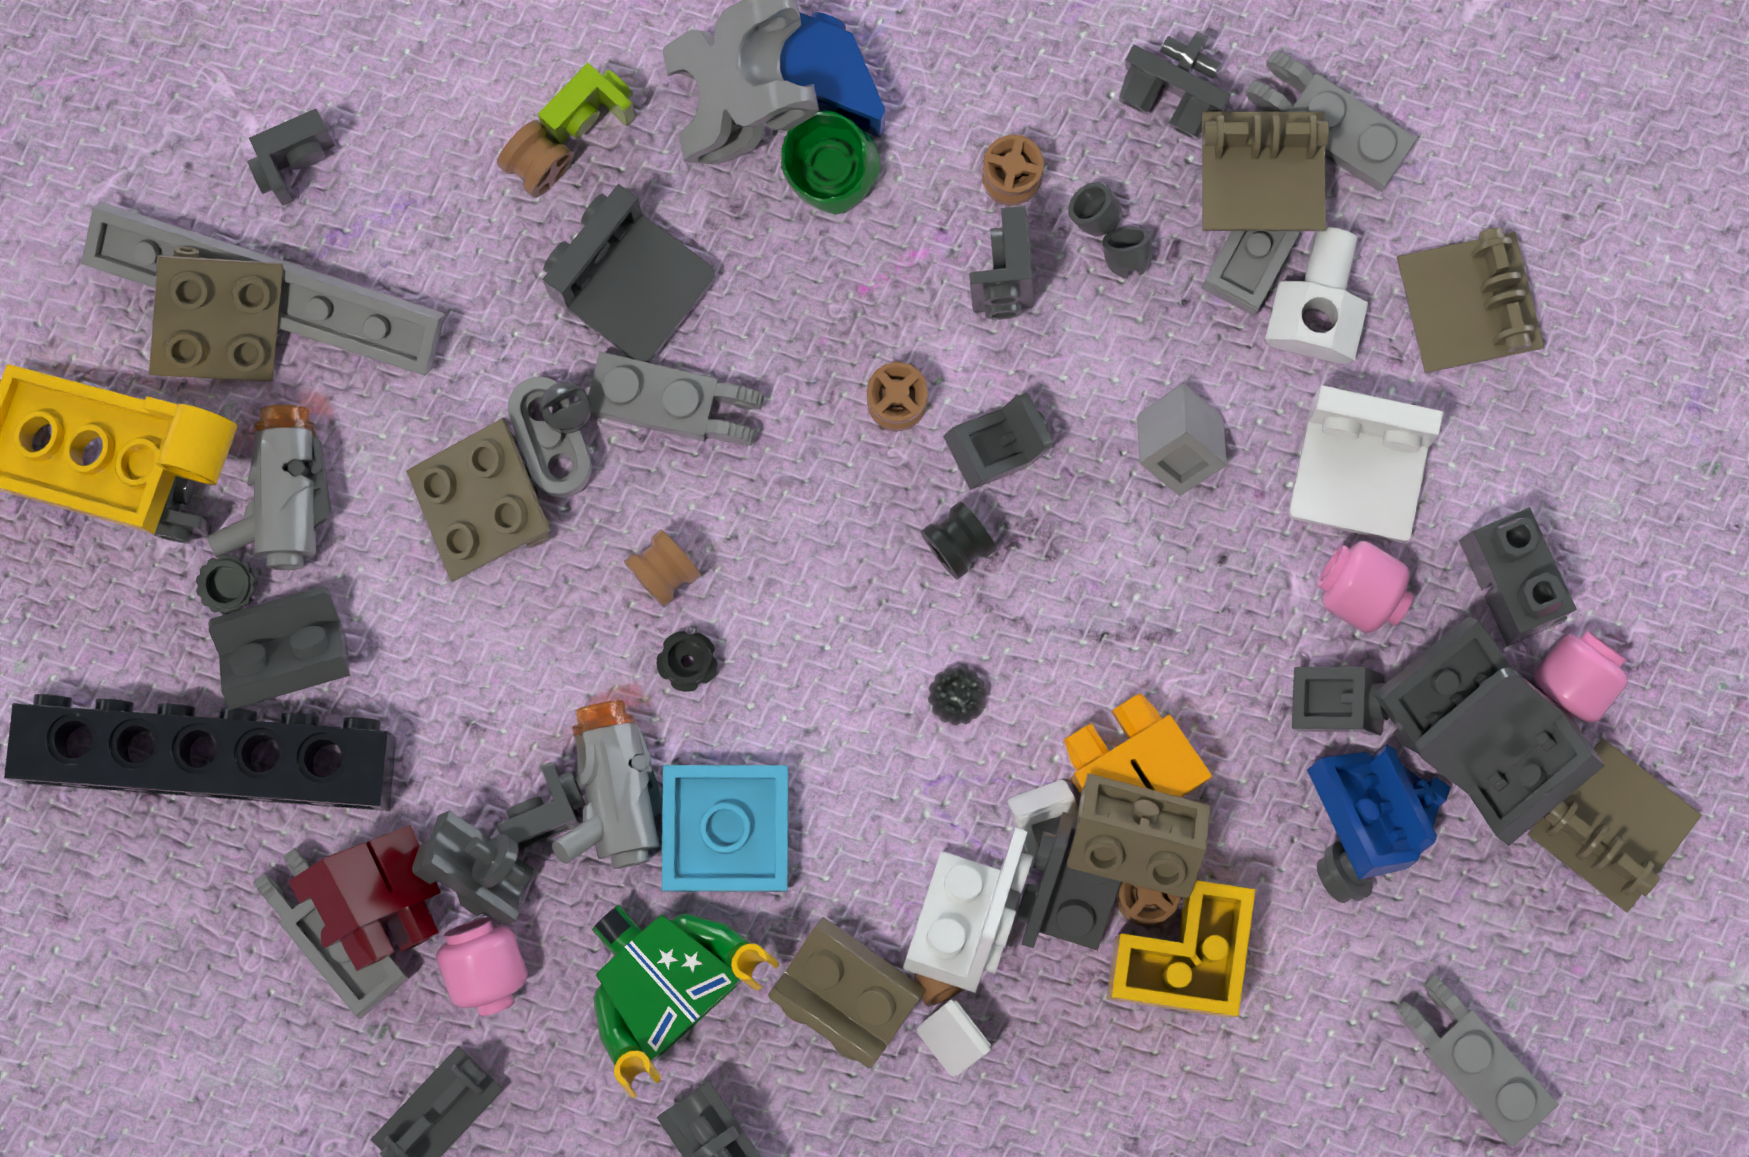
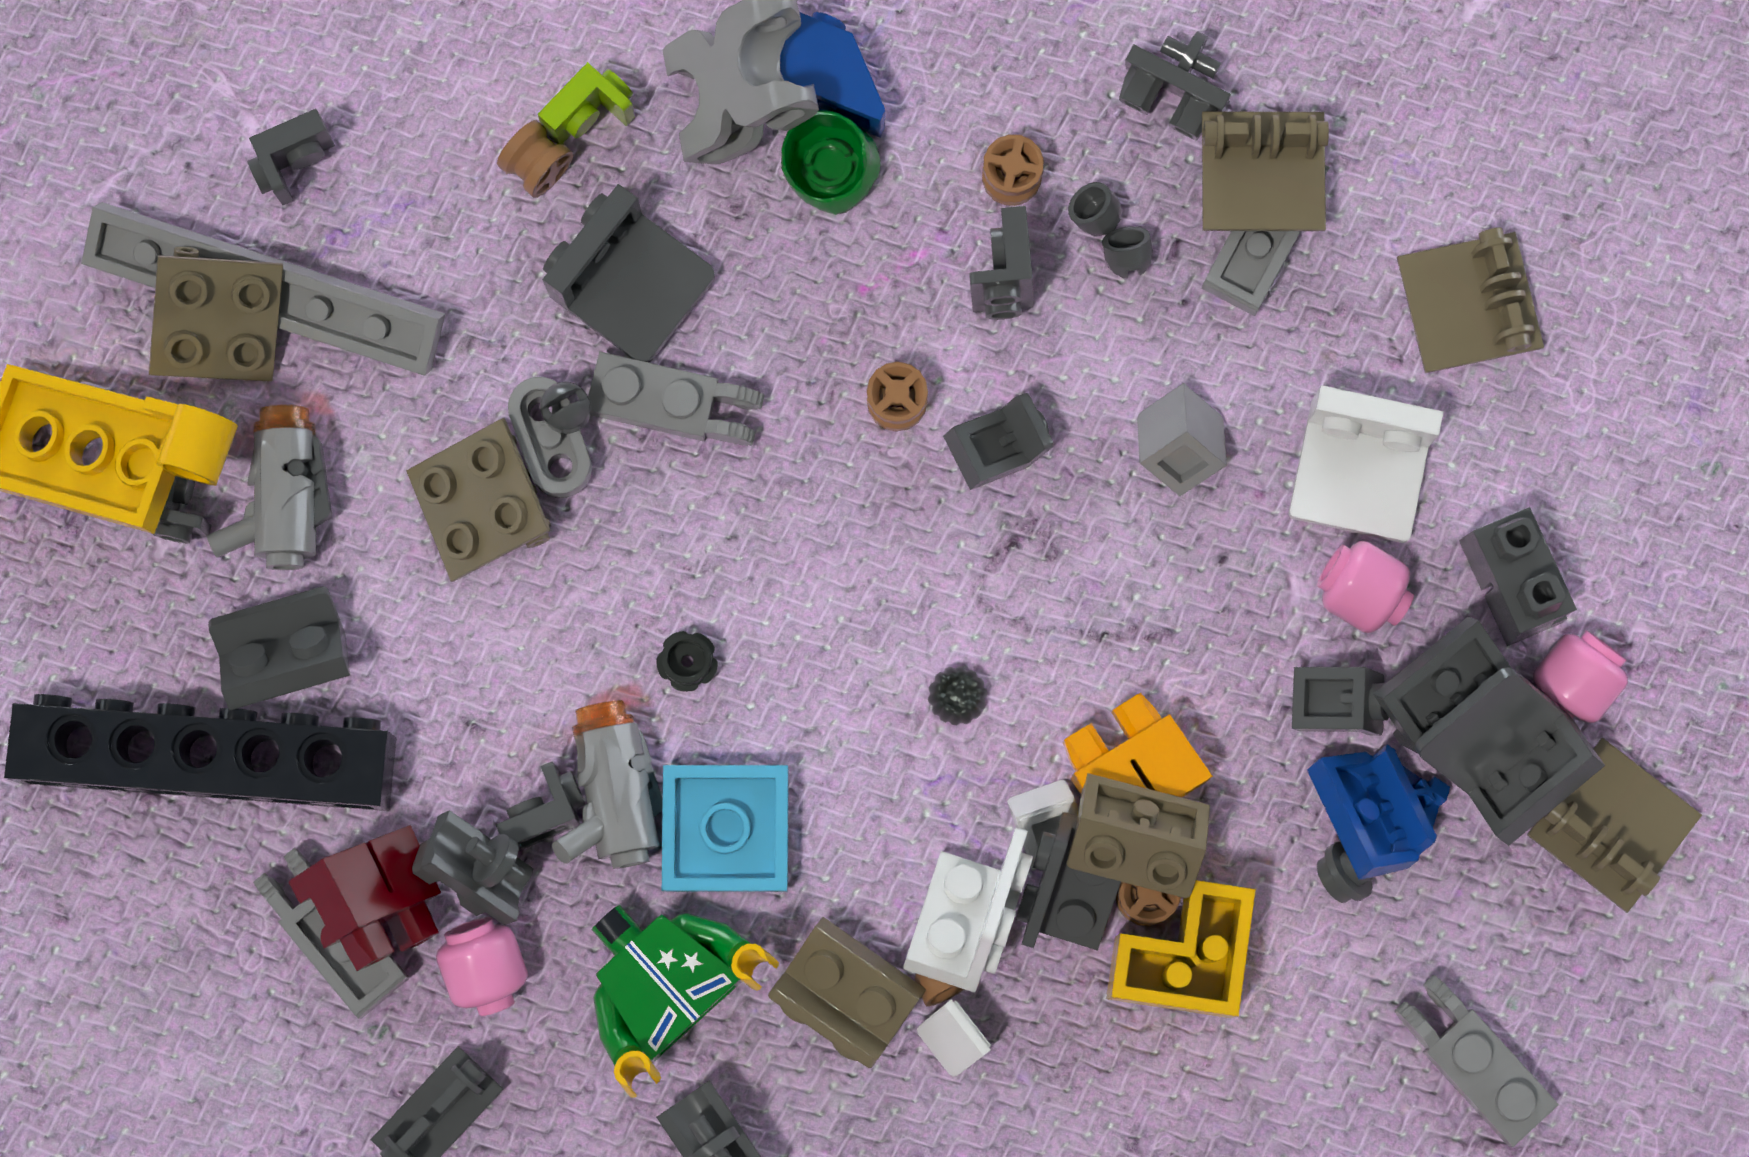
pearl dark grey piece [196,554,256,614] -> none
medium nougat wheel [624,529,701,608] -> none
pearl dark grey wheel [920,501,997,580] -> none
light grey hinge [1245,51,1417,192] -> none
white piece [1265,227,1368,364] -> none

